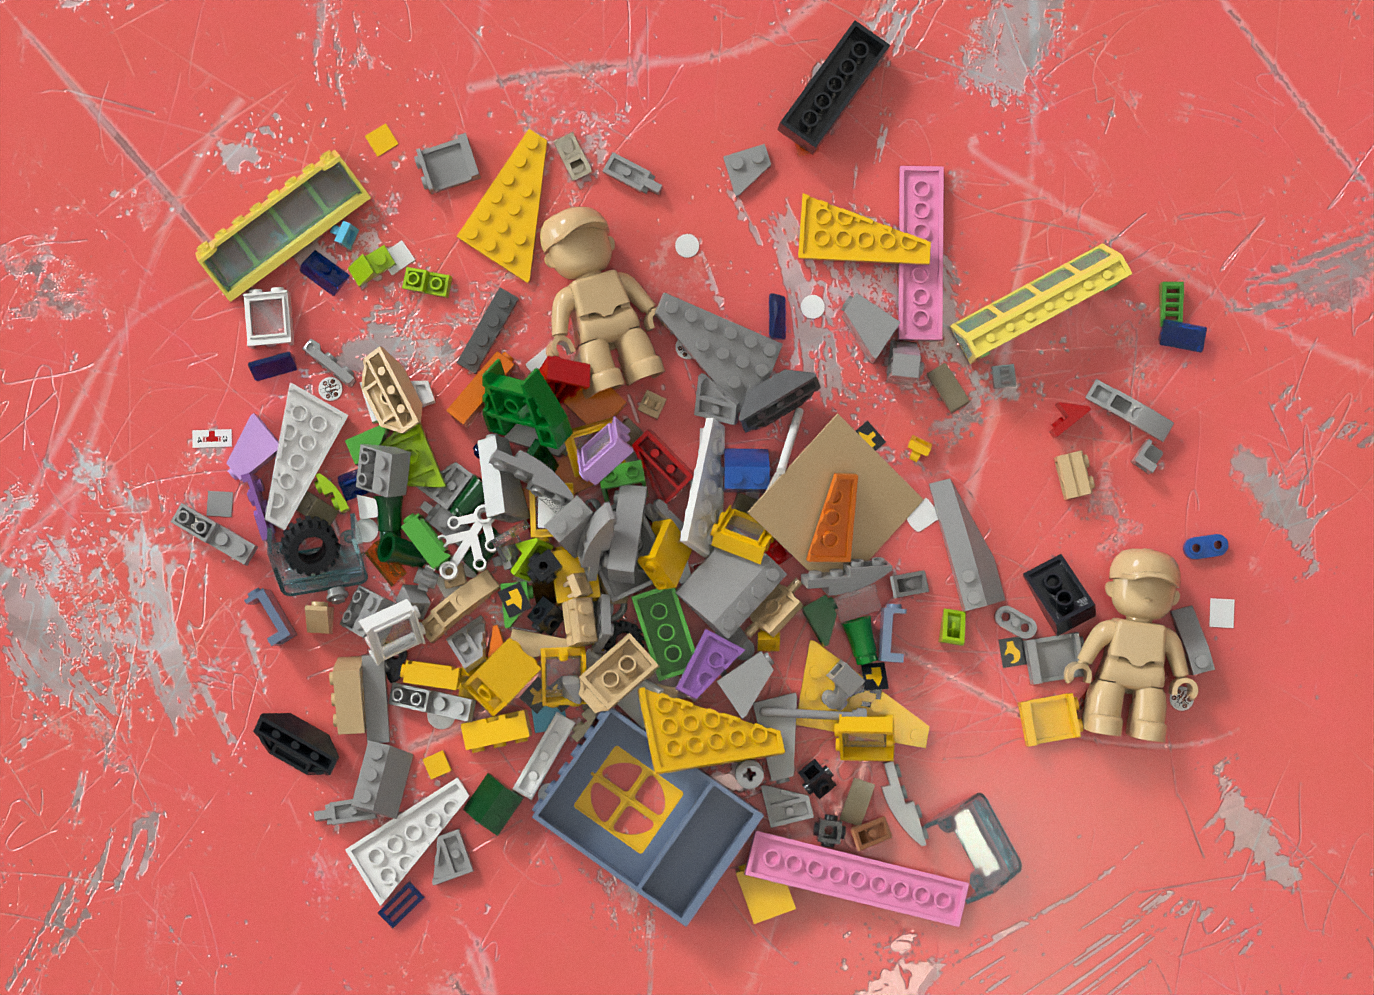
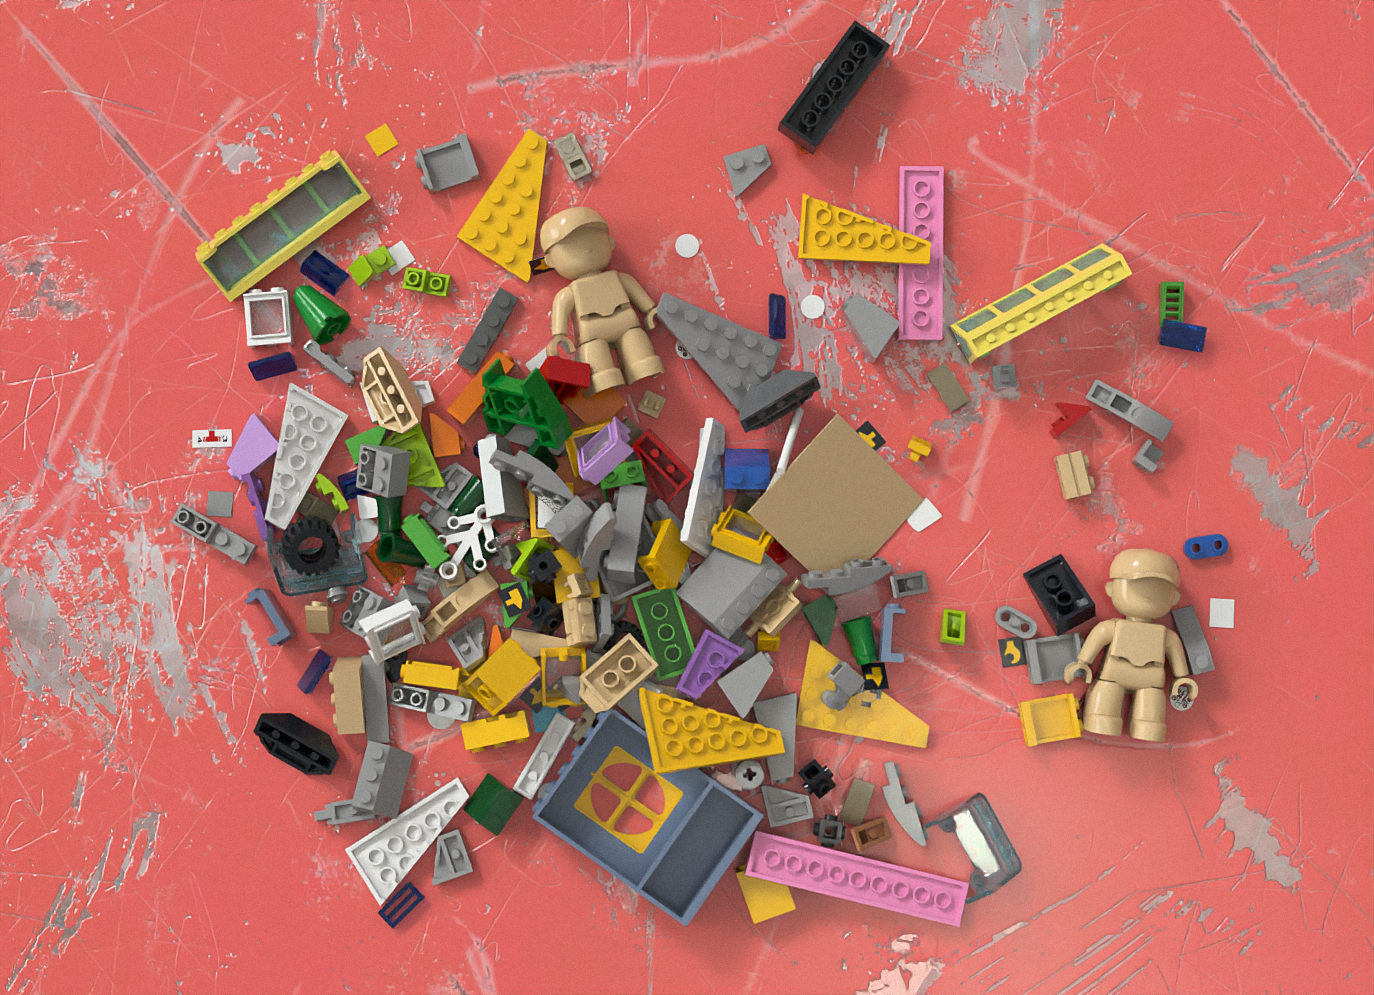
white sticker [318,377,342,401] -> none
medium azure tile [330,221,359,250] -> none
yellow tile [422,750,452,779] -> none
light grey hinge [603,153,663,195] -> none
light grey wing [694,373,740,425] -> none
light grey piece [760,707,867,720] -> none
orange wing [806,473,858,562] -> none
yellow window [835,714,895,761] -> none
light grey wedge [886,340,924,386] -> none
light grey wedge [929,478,1005,611] -> none
none -> green cone [293,285,351,345]
none -> clear blue slope [297,649,333,694]
none -> orange slope [429,413,466,459]
none -> black sticker [529,256,555,276]

